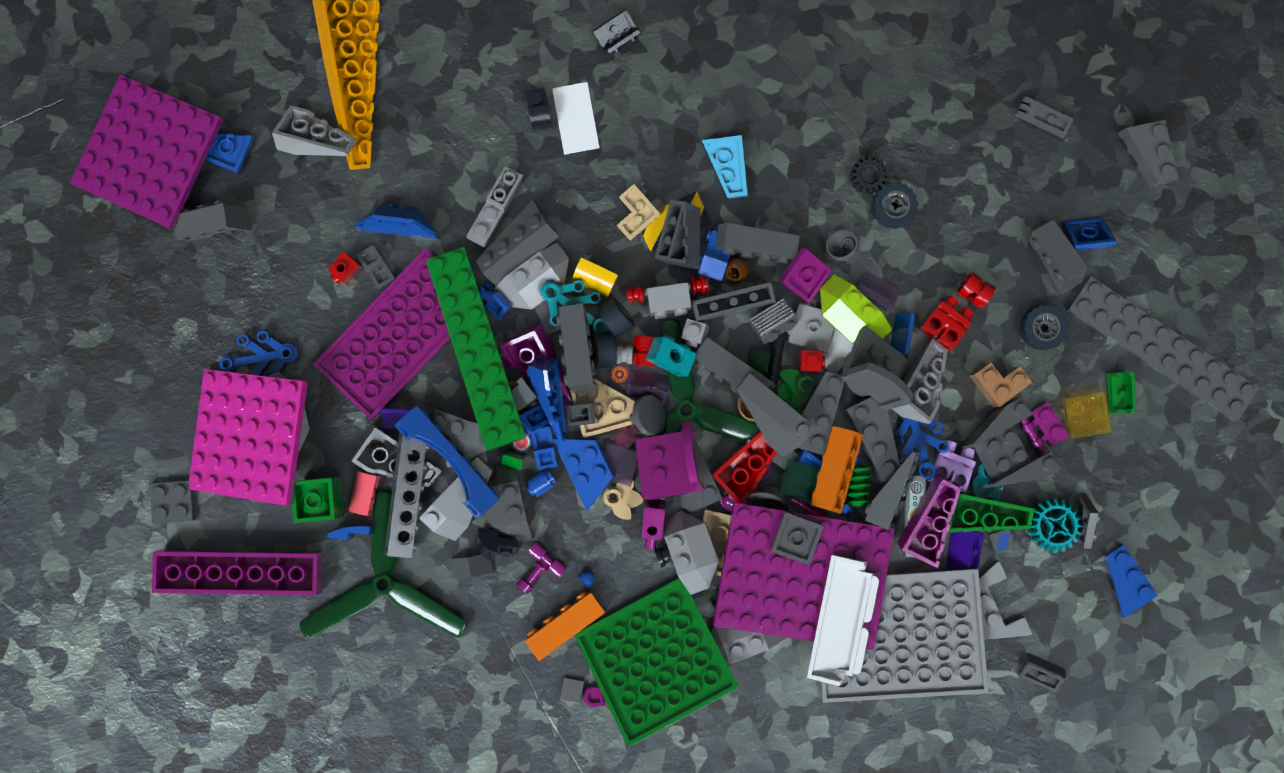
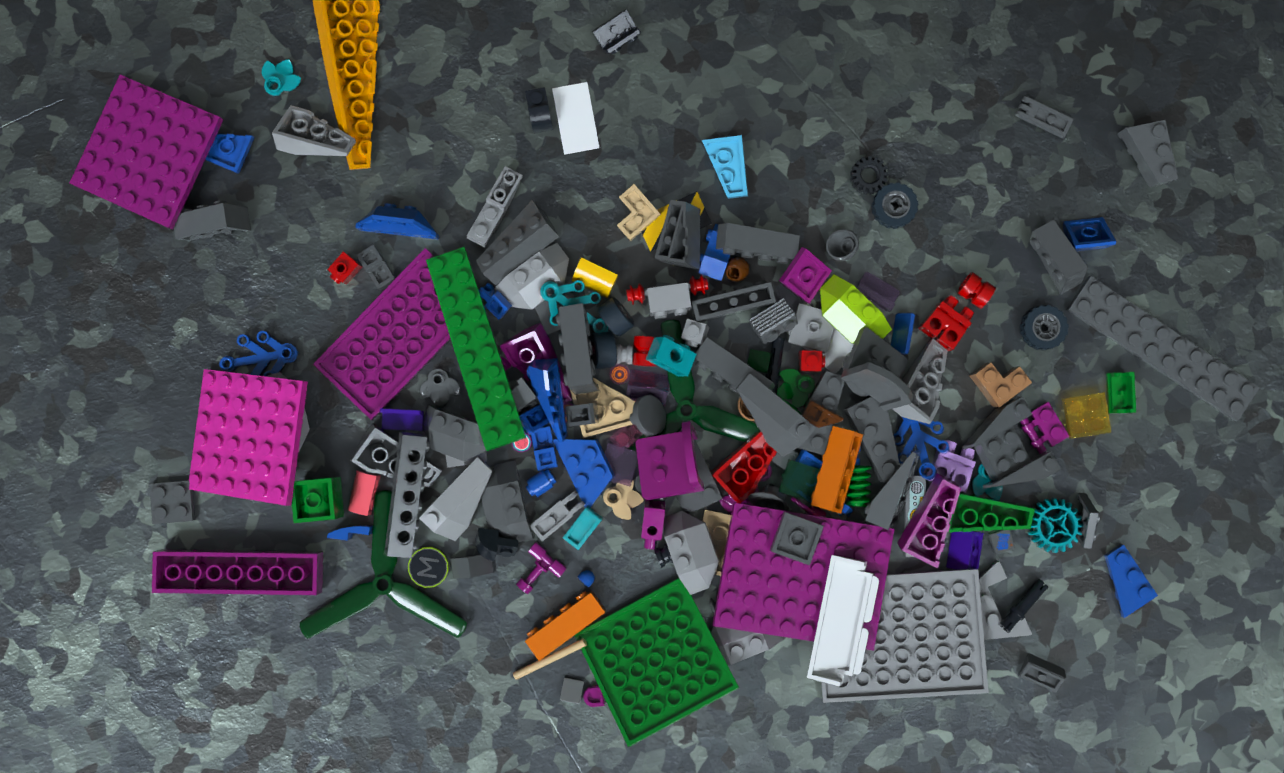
blue arch [394,406,499,519] -> none
green slope [501,448,527,470] -> none
none -> teal plate [262,59,301,96]
none -> black tile [408,547,449,588]
none -> dark grey plate [420,368,461,408]
none -> tan bar [513,638,587,680]
none -> light grey hinge [530,491,585,541]
none -> teal tile [563,506,603,550]
none -> reddish brown tile [802,400,844,428]
none -> black pin [999,579,1049,633]

